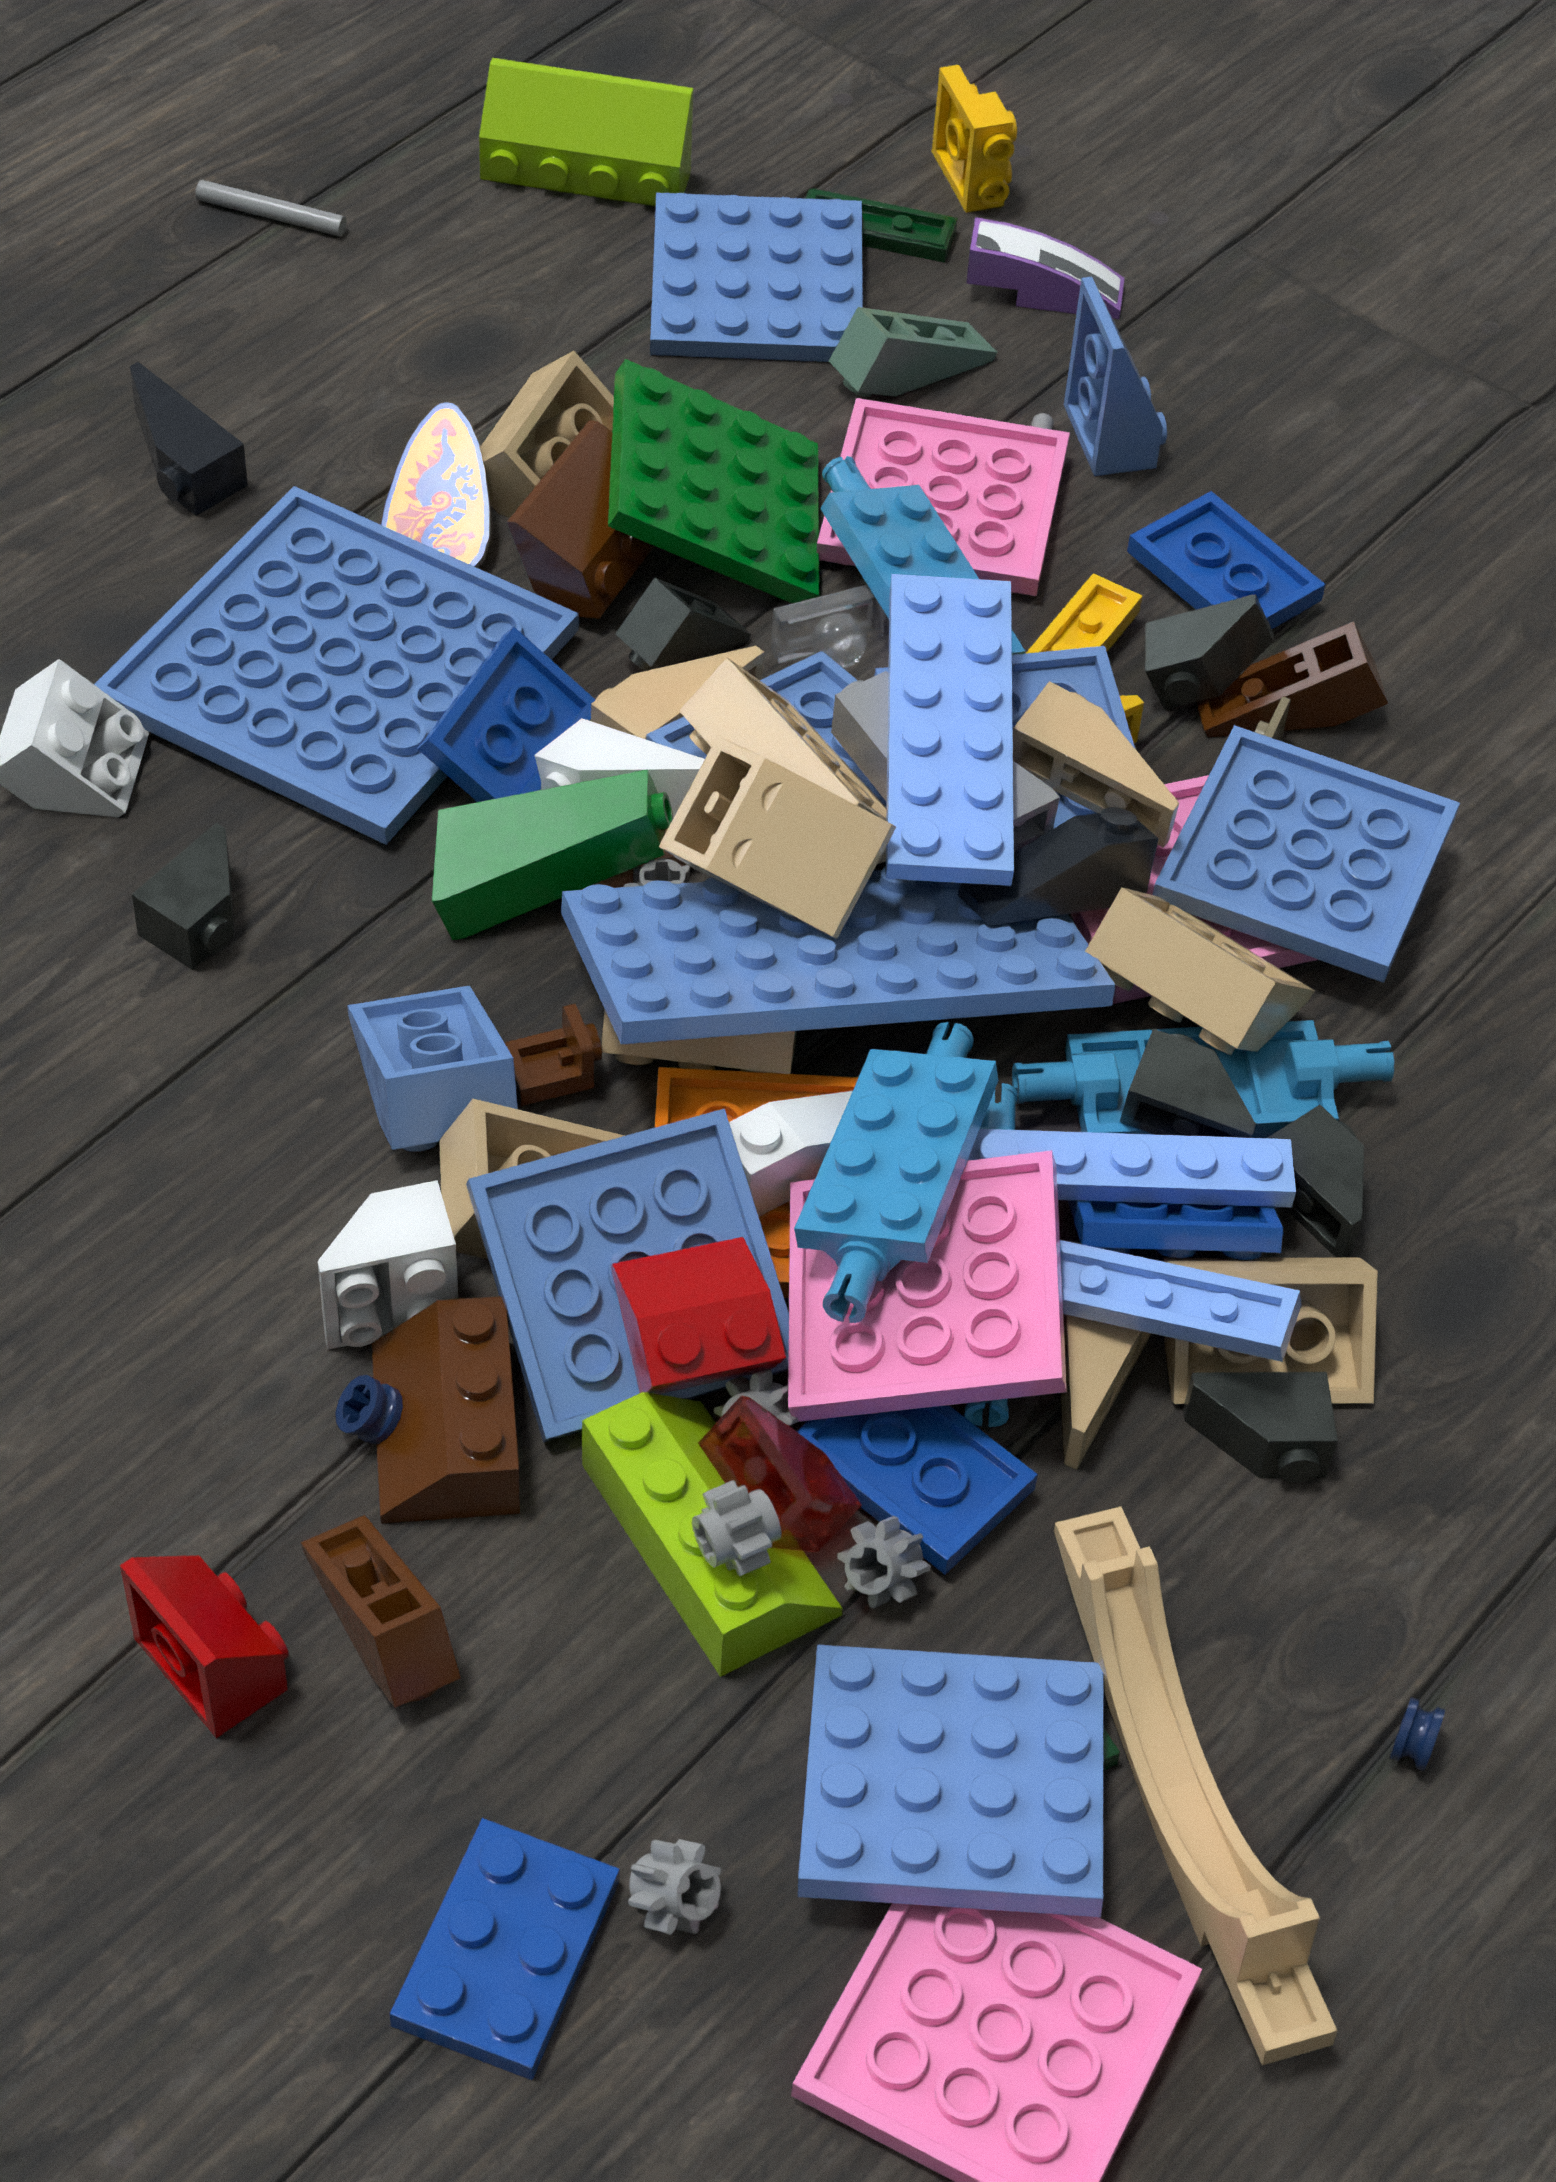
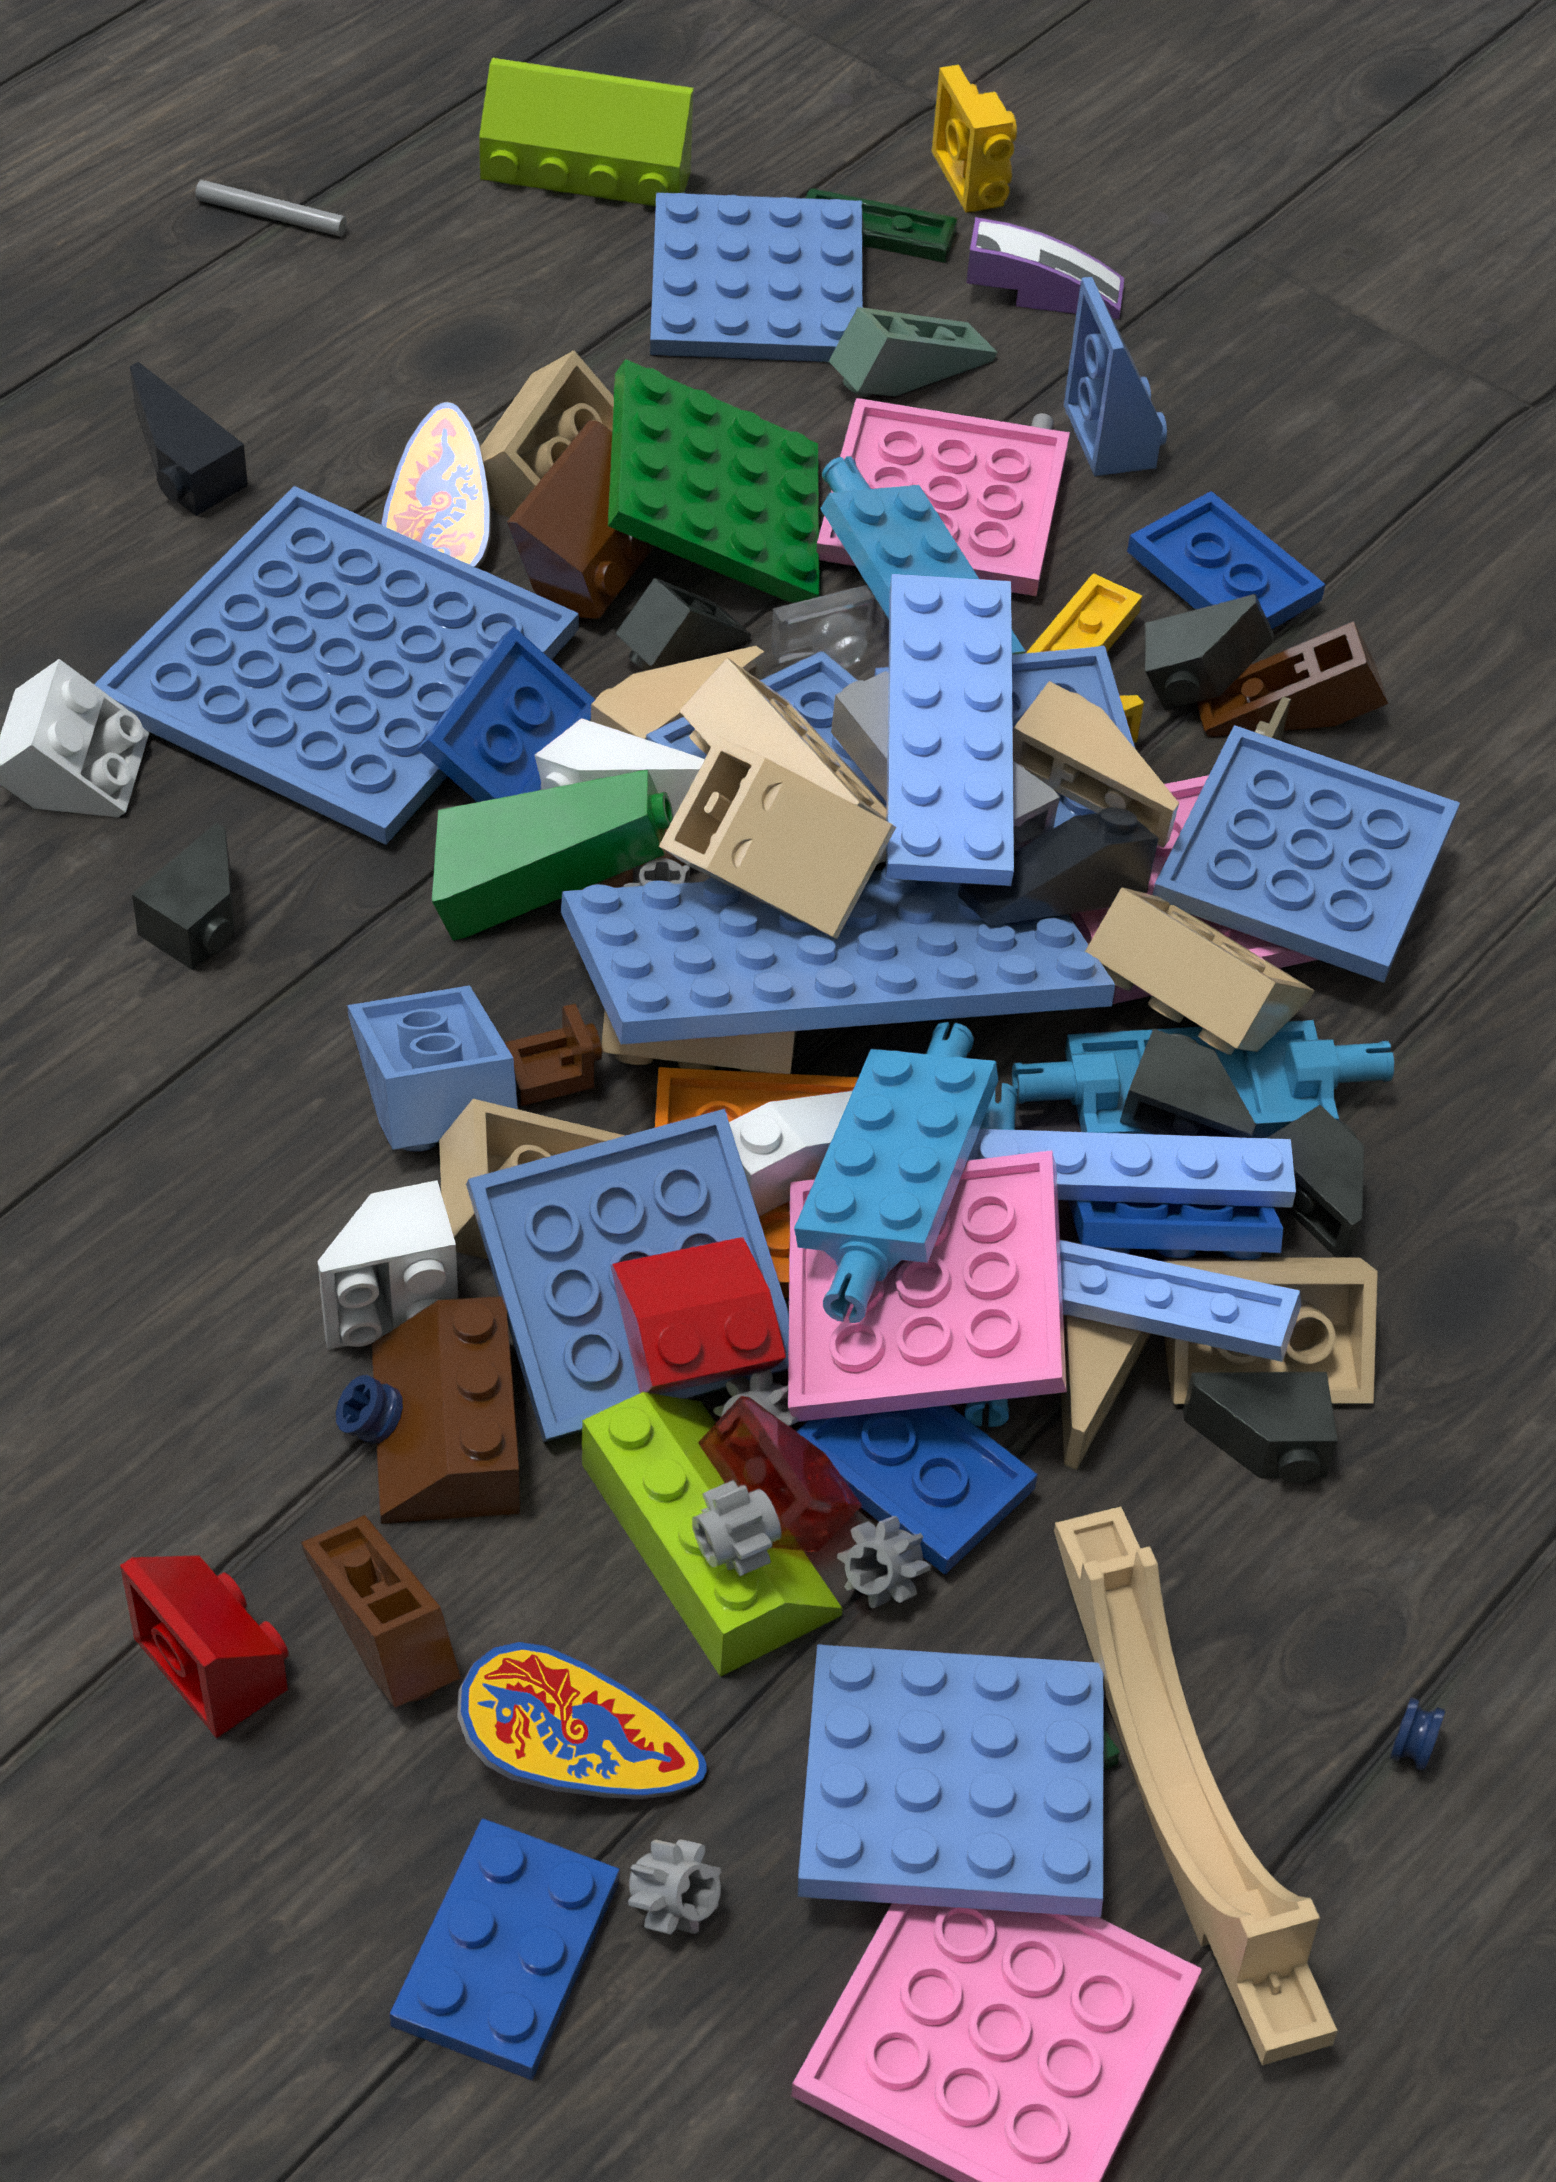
none -> shield [457,1642,706,1799]

